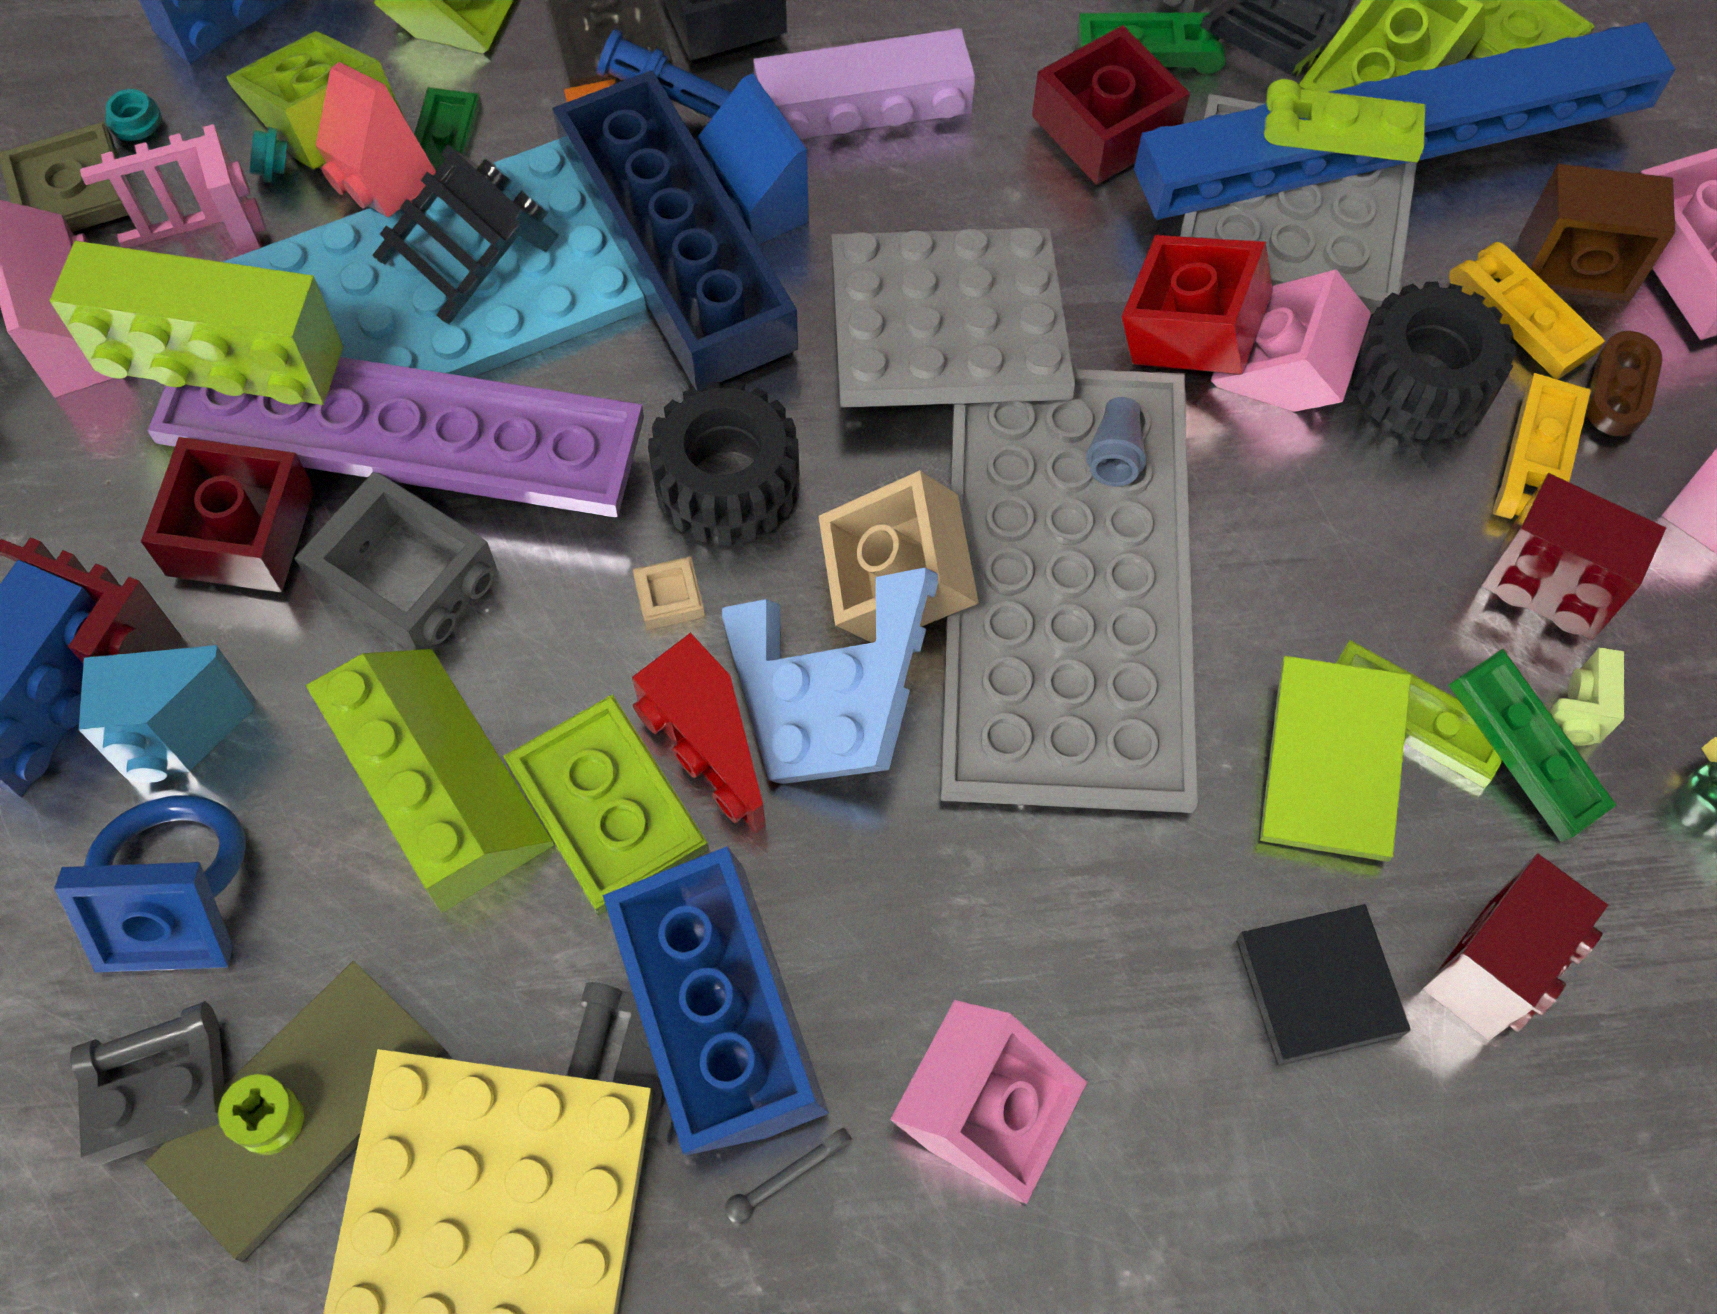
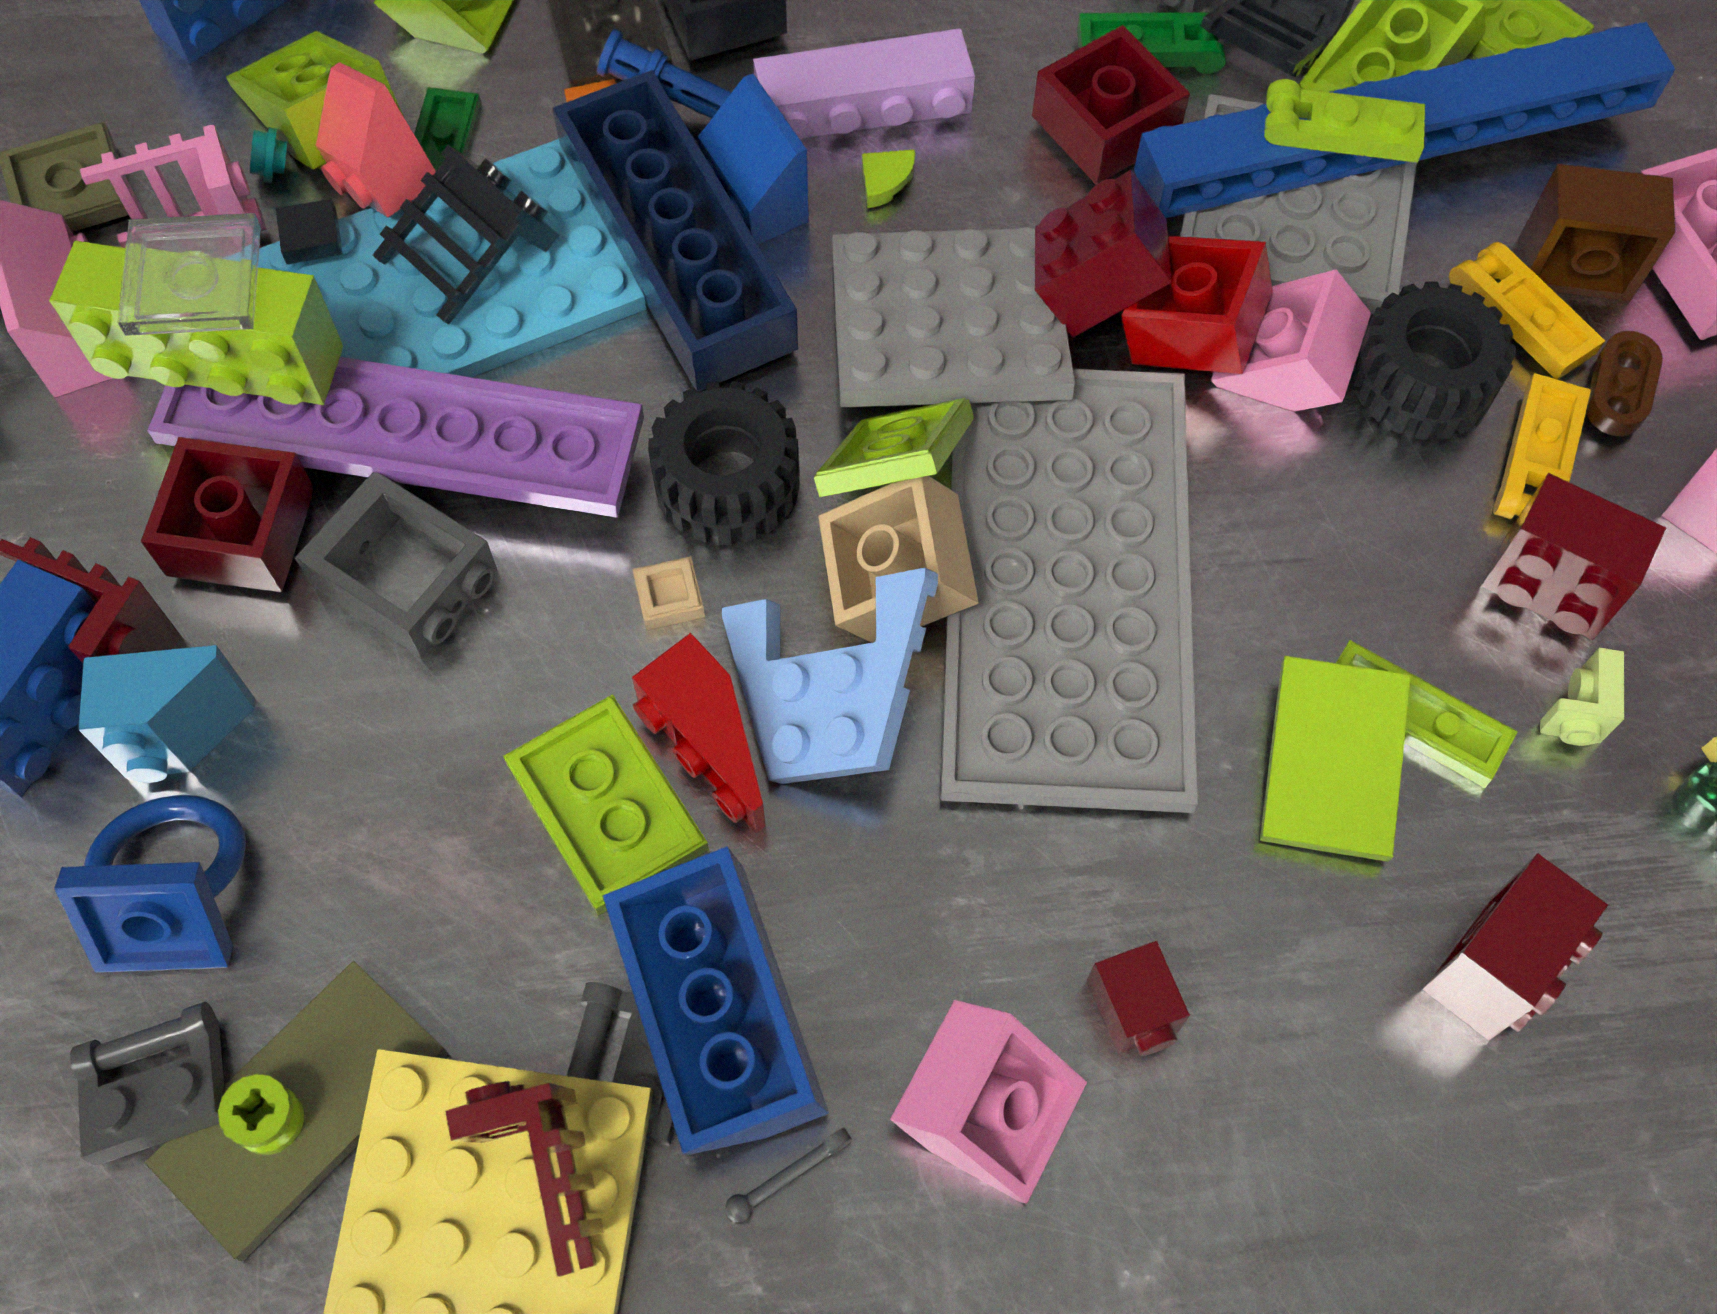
teal plate [105,89,162,141] -> none
lime slope [305,649,554,913] -> none
sand blue cone [1086,397,1146,486] -> none
black tile [1237,904,1411,1065] -> none
green tile [1448,649,1616,842] -> none
none -> clear tile [117,213,261,336]
none -> black tile [276,198,343,265]
none -> dark red plate [445,1081,604,1277]
none -> lime tile [814,398,974,497]
none -> lime tile [862,149,915,208]
none -> dark red brick [1035,170,1172,337]
none -> dark red brick [1087,940,1190,1056]

